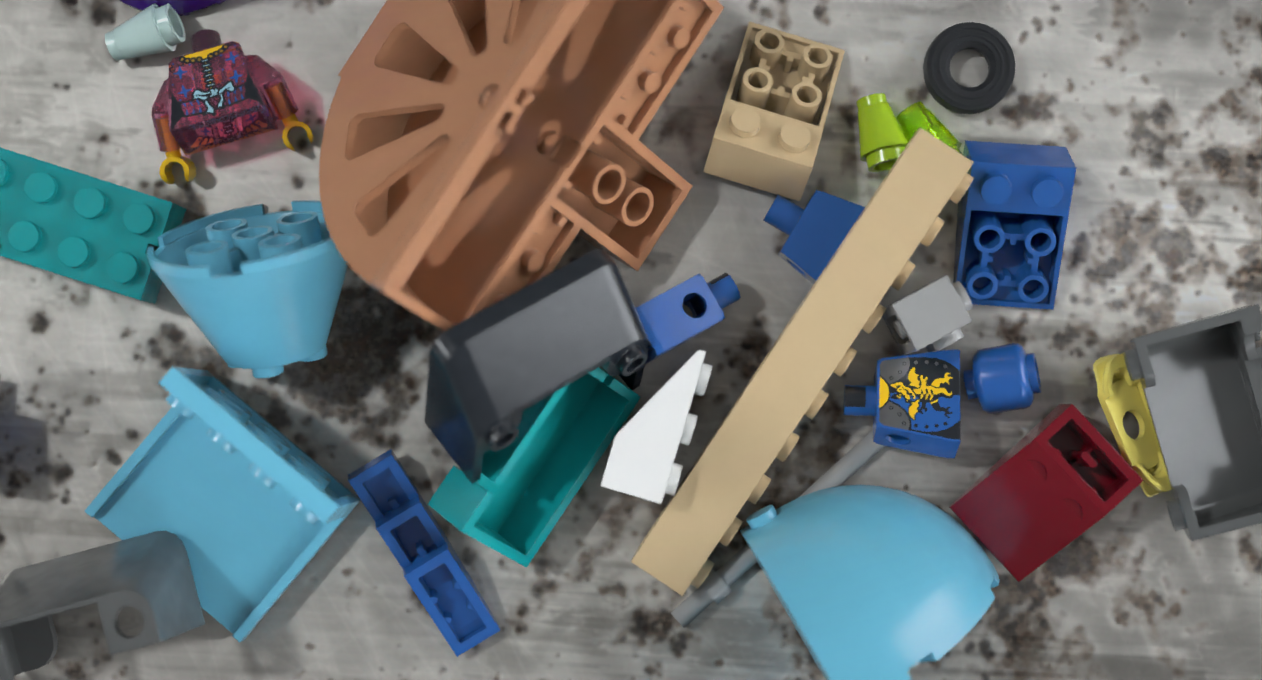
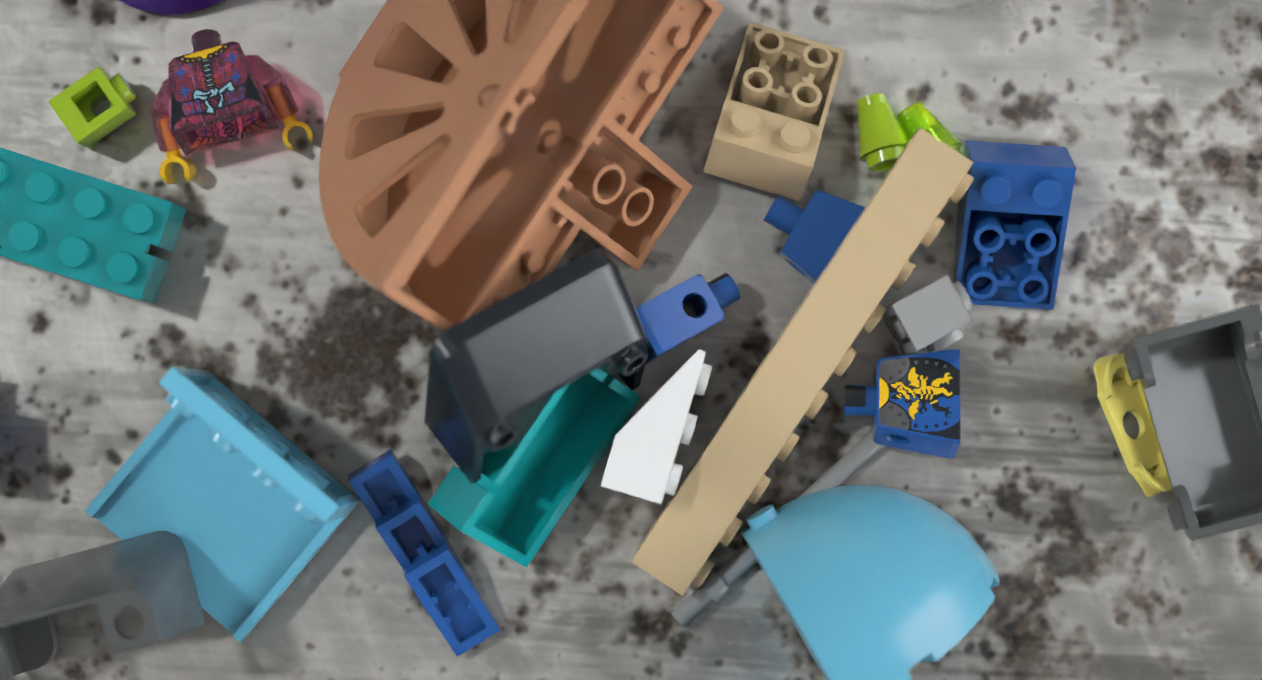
light aqua cone [105,3,186,61] -> none
medium azure cone [147,200,348,378] -> none
black tyre [923,22,1015,114] -> none
dark red slope [949,404,1144,582] -> none
blue head [963,343,1042,414] -> none
none -> lime brick [48,66,137,150]

